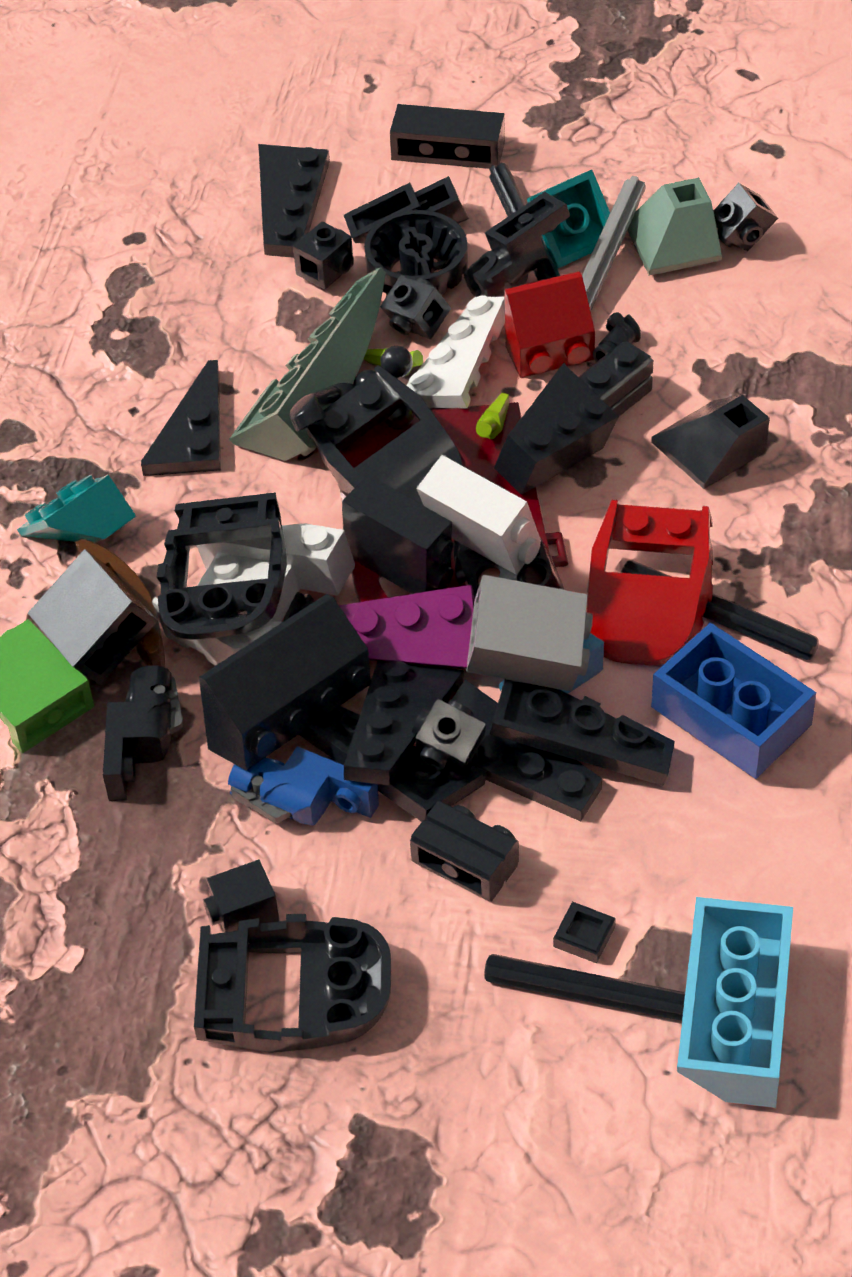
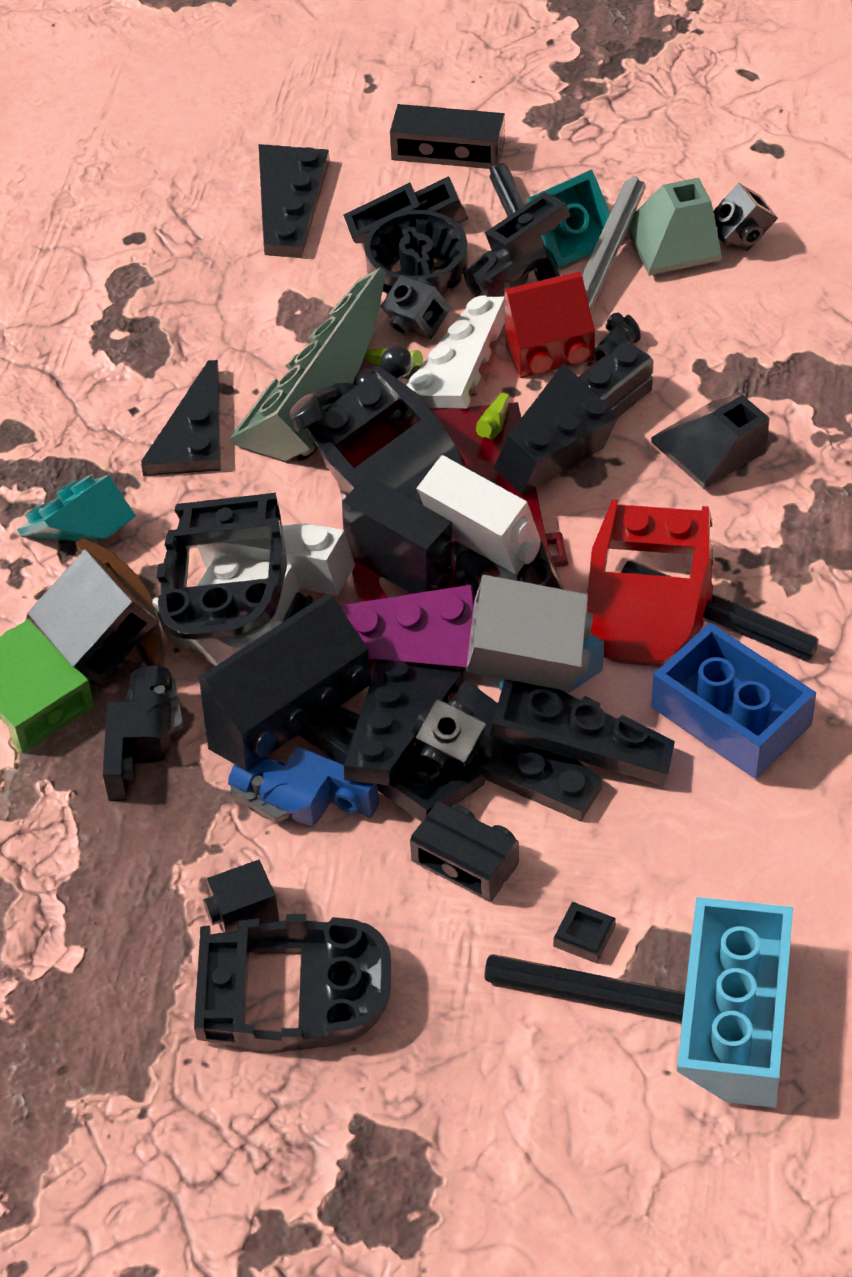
black brick [293,221,354,290] -> none

